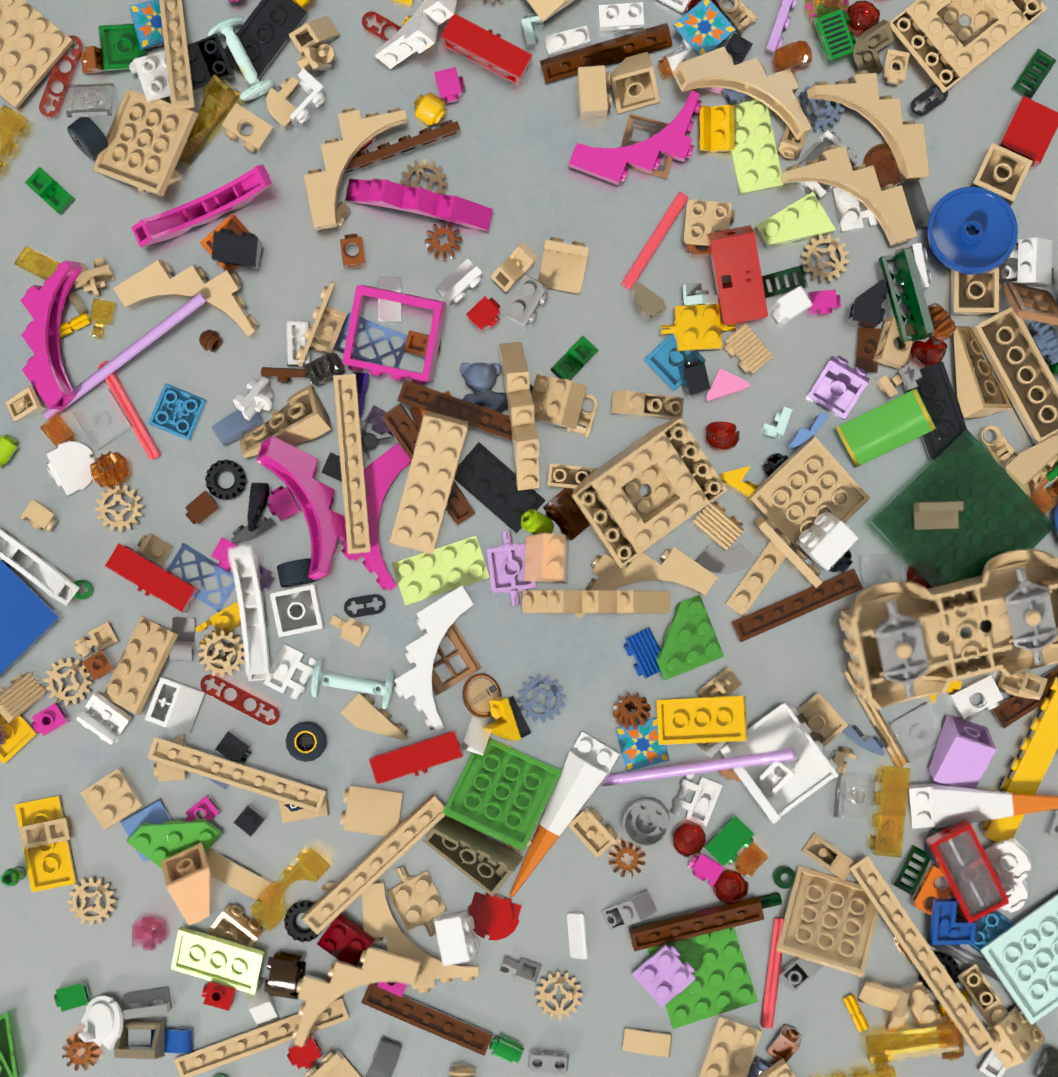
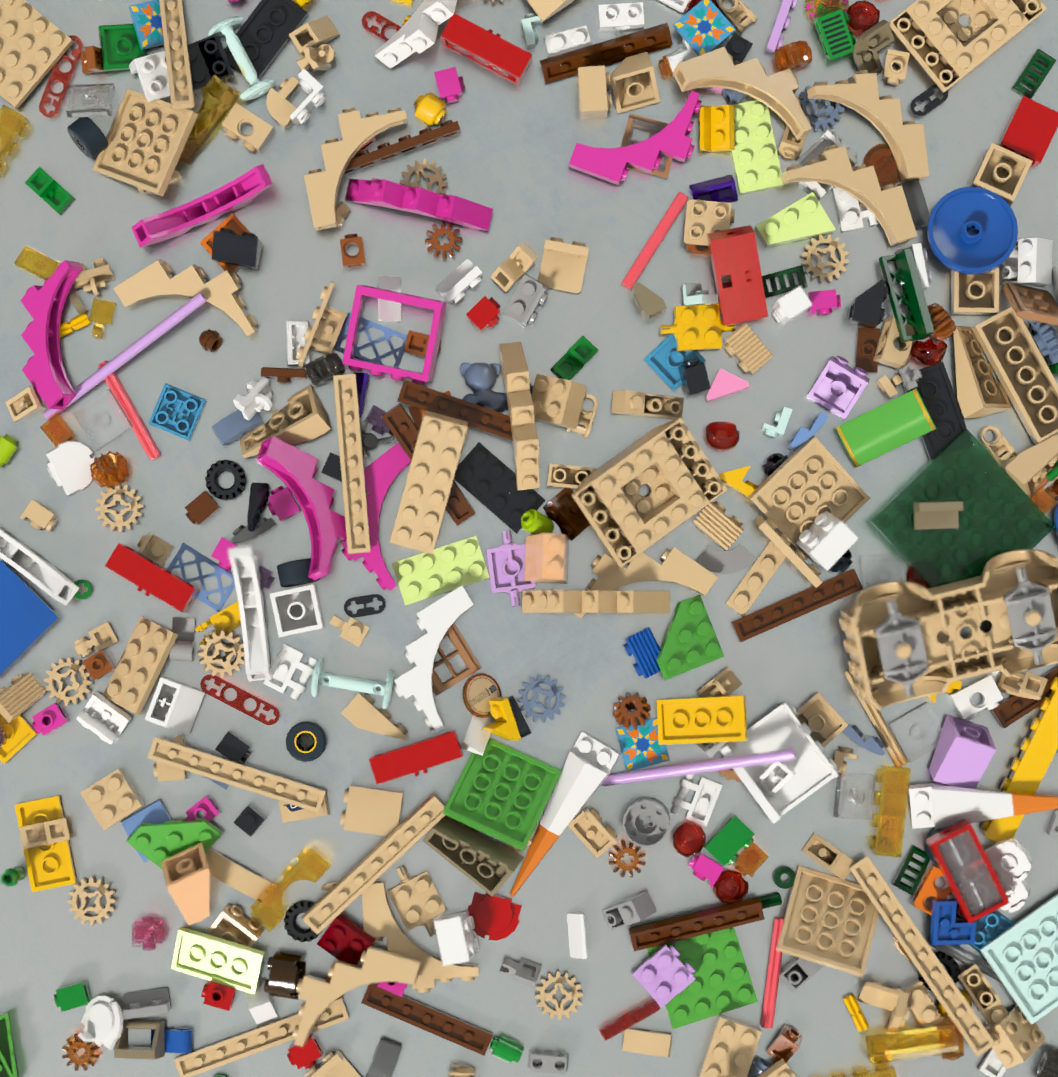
none -> clear red beam [599,999,660,1041]
none -> dark purple slope [689,175,738,203]

